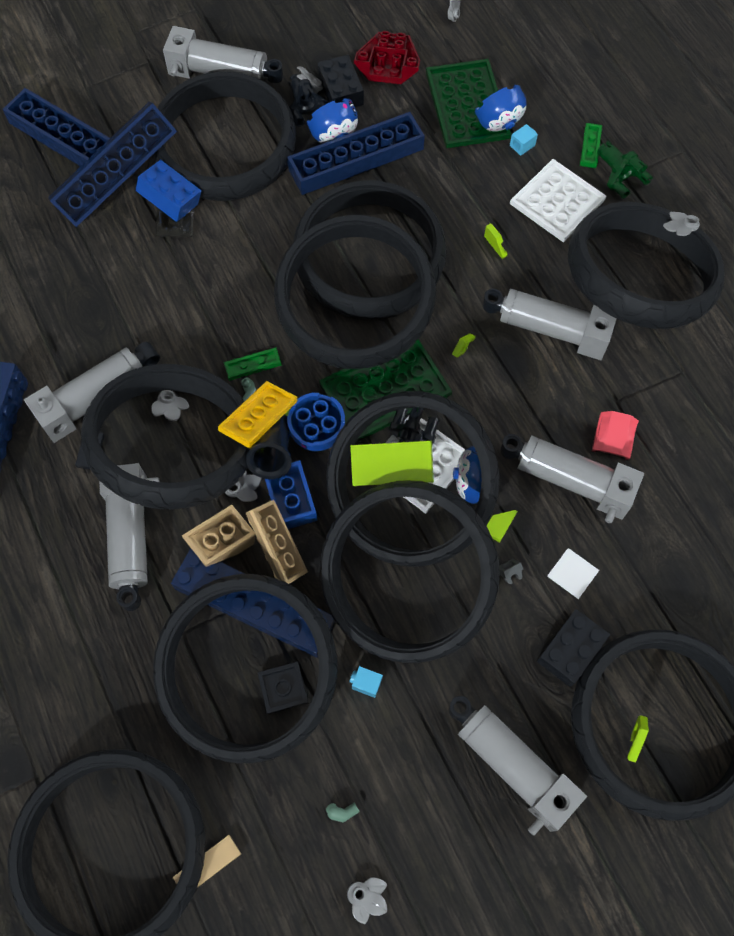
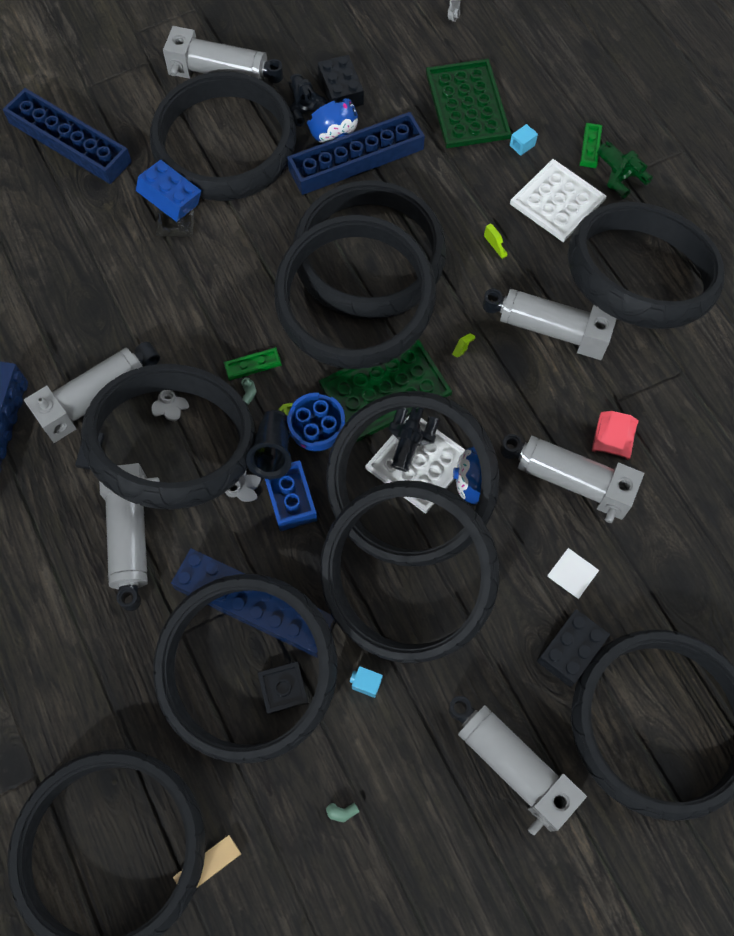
dark blue brick [48,101,177,227] -> none
tan slope [182,505,256,567] -> none
yellow tile [218,381,297,448] -> none
tan slope [246,500,308,584] -> none
light grey plate [297,66,323,93] -> none
light grey plate [347,877,387,924] -> none
lime tile [350,441,434,486] -> none
dark red wedge [354,31,420,84] -> none
blue cylinder [475,85,527,131] -> none
lime tile [487,510,518,543] -> none
dark grey tile [499,559,524,584] -> none
lime tile [627,715,649,763] -> none
light grey plate [663,212,700,236] -> none

